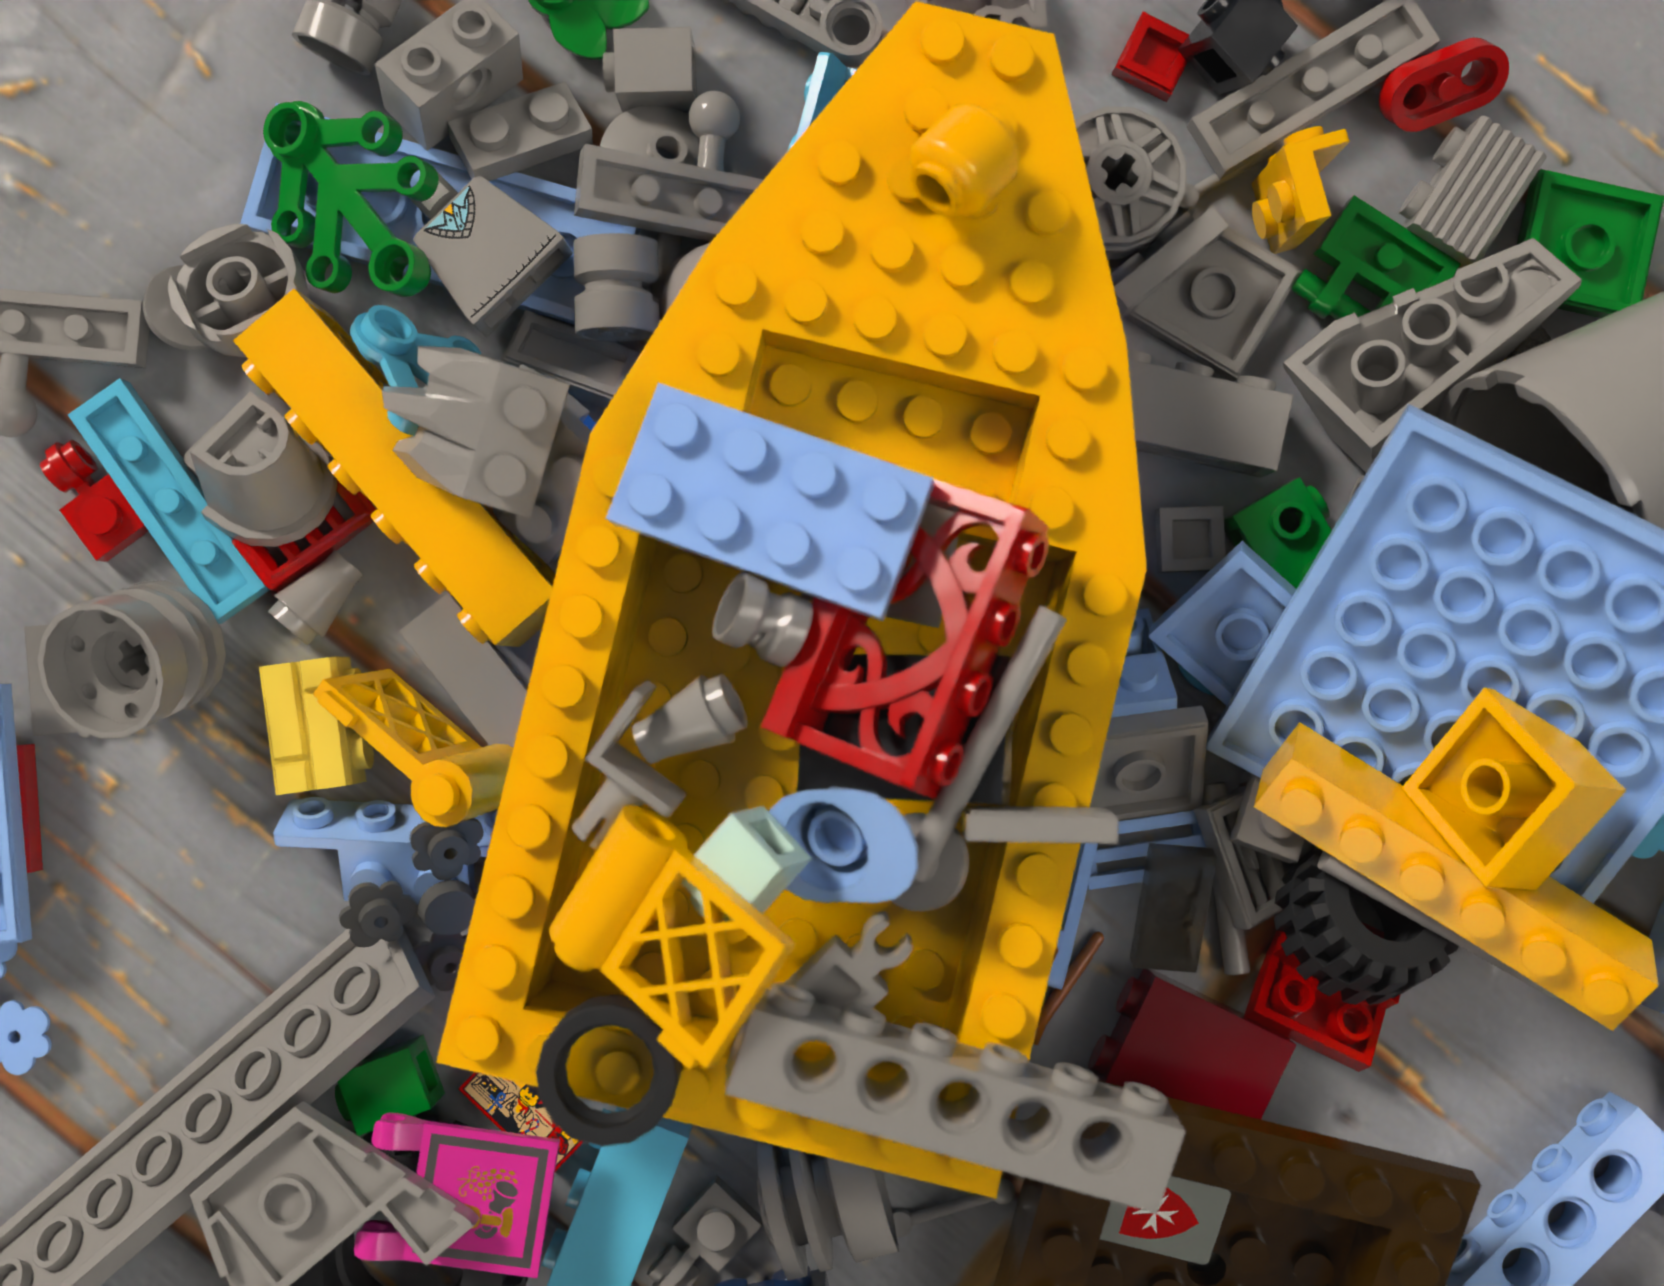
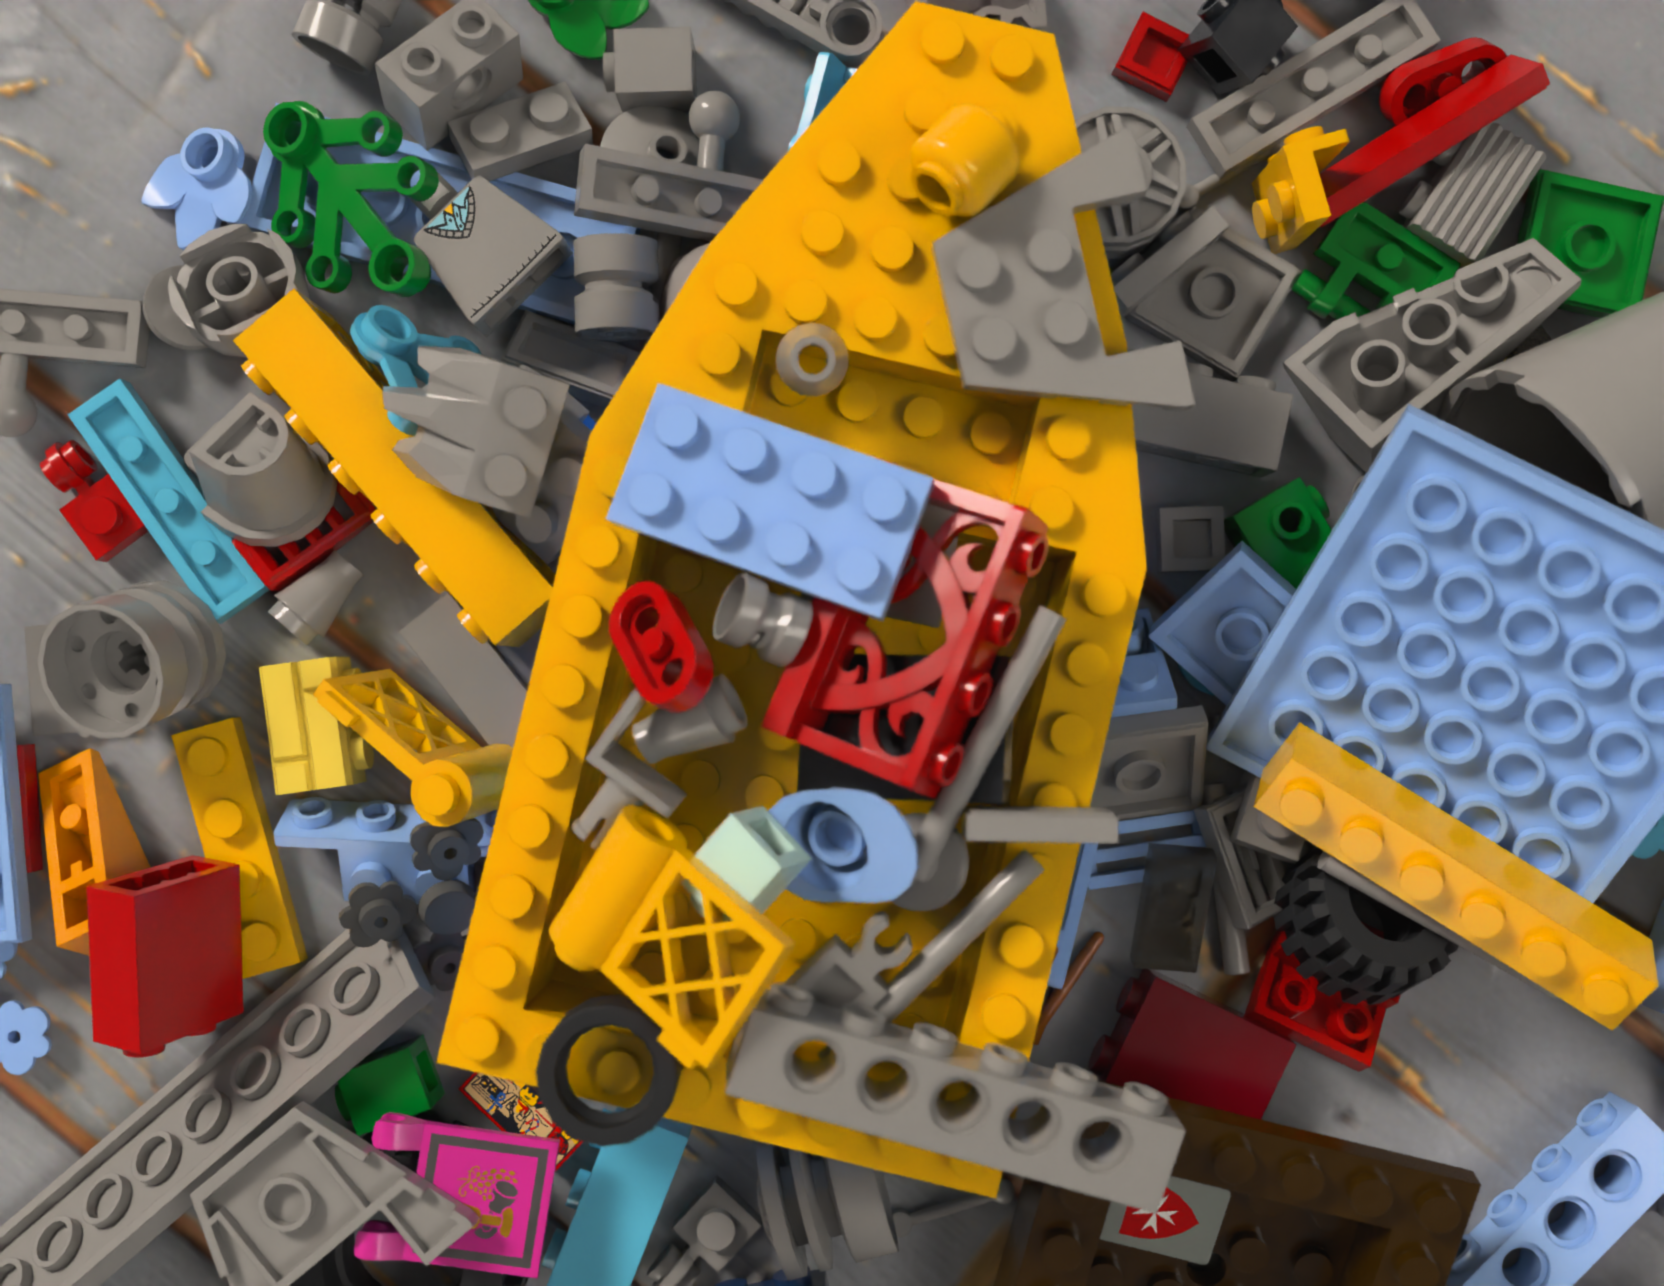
yellow slope [1402,687,1627,890] -> none
none -> light orange slope [38,748,150,956]
none -> red brick [87,855,244,1058]
none -> light blue plate [141,127,252,251]
none -> yellow plate [171,717,308,979]
none -> red plate [609,581,714,713]
none -> light grey cone [776,323,849,396]
none -> light grey bar [818,849,1045,1059]
none -> light grey wing [932,127,1196,411]
none -> red tile [1318,54,1550,228]

